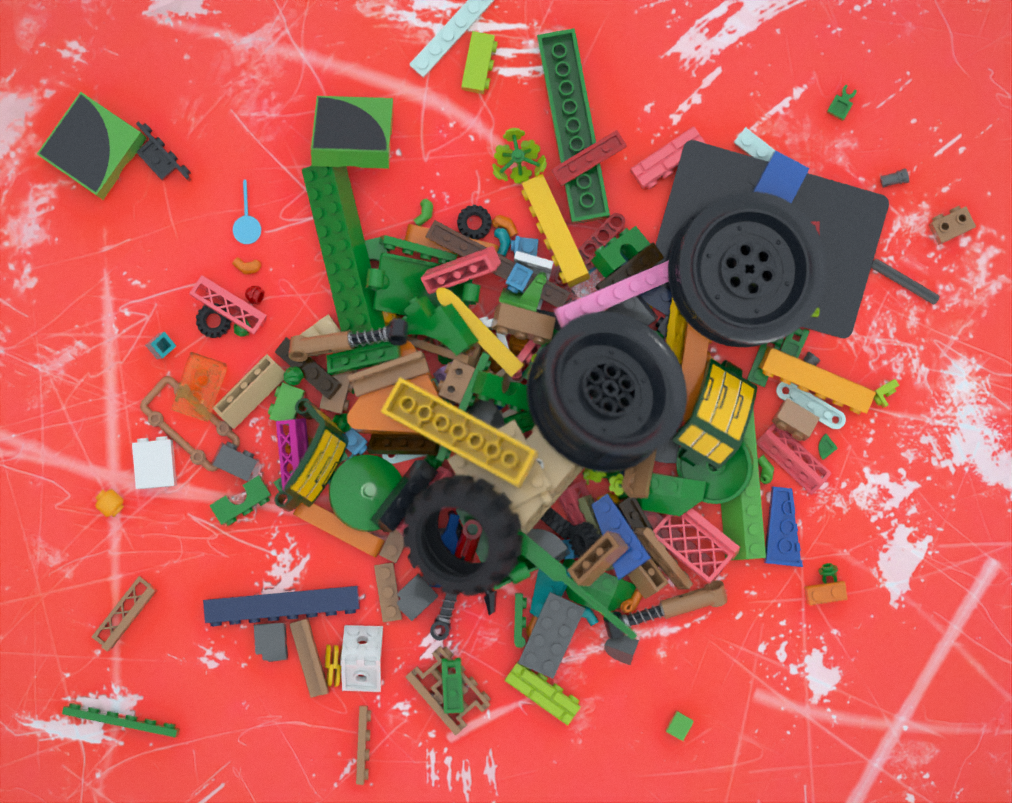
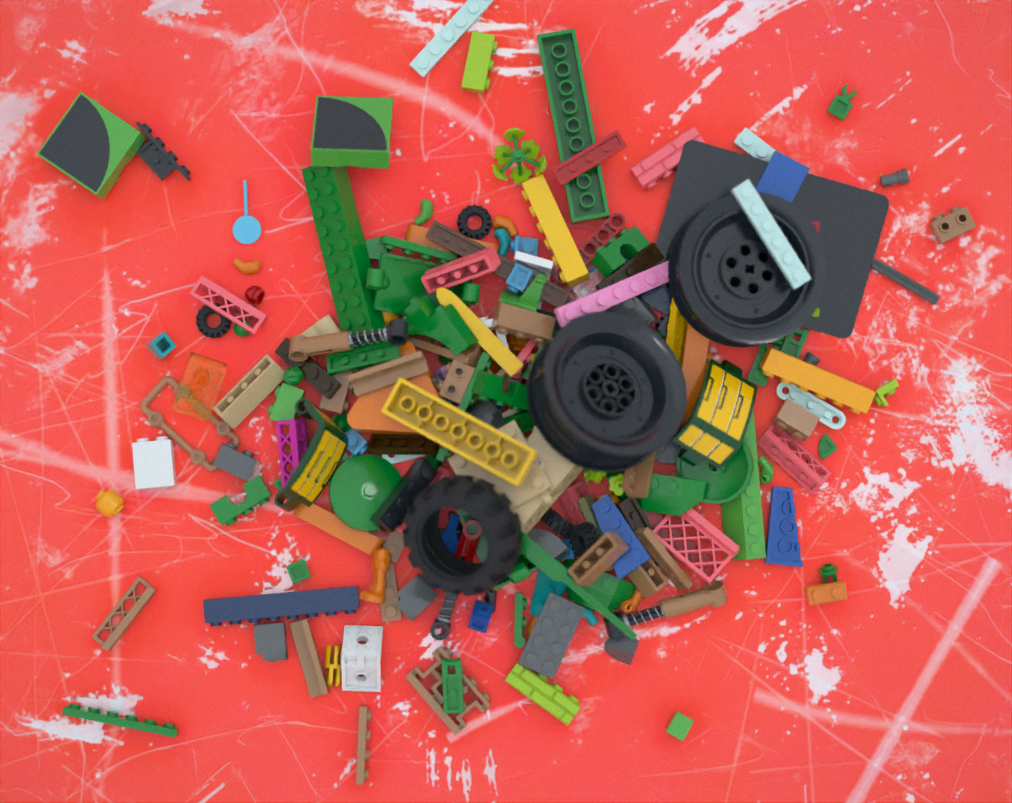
none -> green plate [286,559,311,584]
none -> orange piece [359,547,391,603]
none -> blue bracket [467,600,494,633]
none -> light aqua plate [731,179,811,290]

